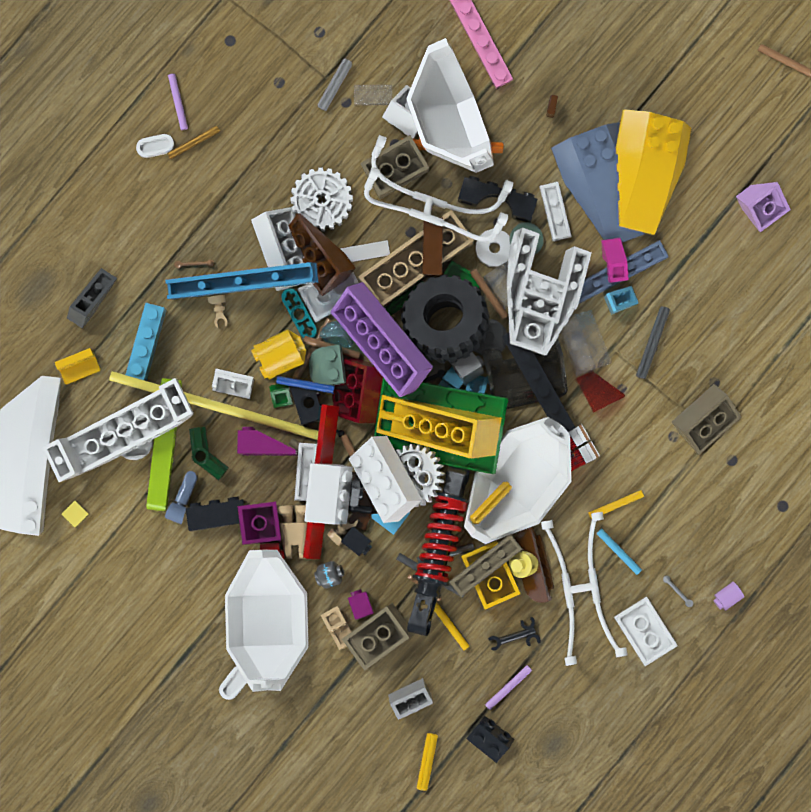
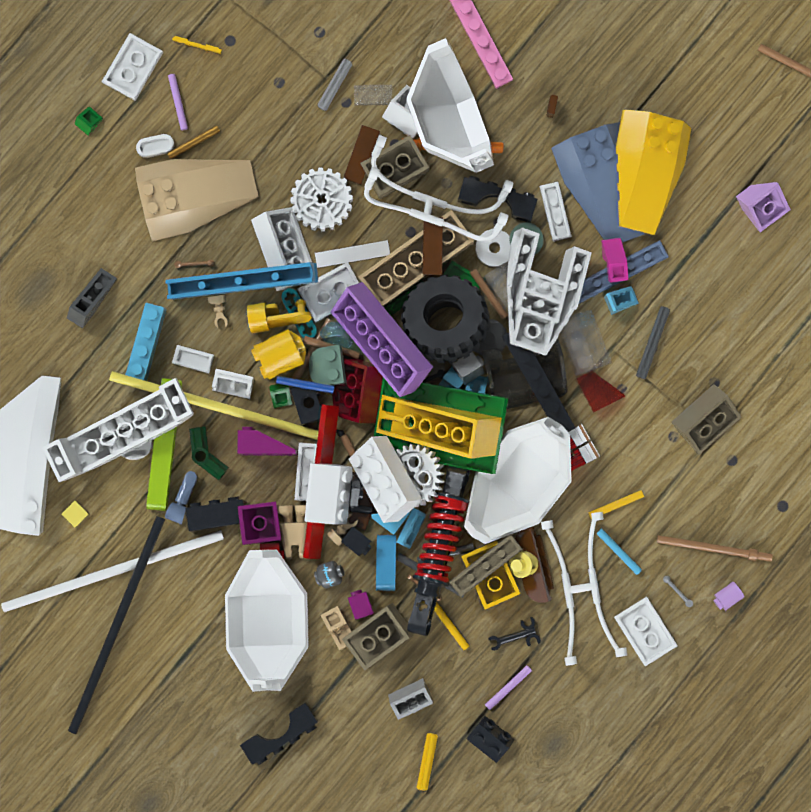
yellow panel [54,348,101,385] -> none
white tile [219,666,247,700] -> none
reddish brown wedge [288,213,356,296] -> none
yellow axle [470,481,512,524] -> none
none -> white piece [1,530,224,612]
none -> black piece [68,516,165,734]
none -> green slope [75,106,103,135]
none -> white tile [102,33,163,101]
none -> tan wedge [135,159,259,242]
none -> yellow piece [172,36,222,54]
none -> white tile [172,345,214,374]
none -> black arch [240,702,319,765]
none -> yellow piece [246,299,312,333]
none -> reddish brown tile [343,125,380,185]
none -> dark azure beam [376,535,396,591]
none -> medium azure tile [397,508,426,549]
none -> medium nougat bar [657,535,773,562]

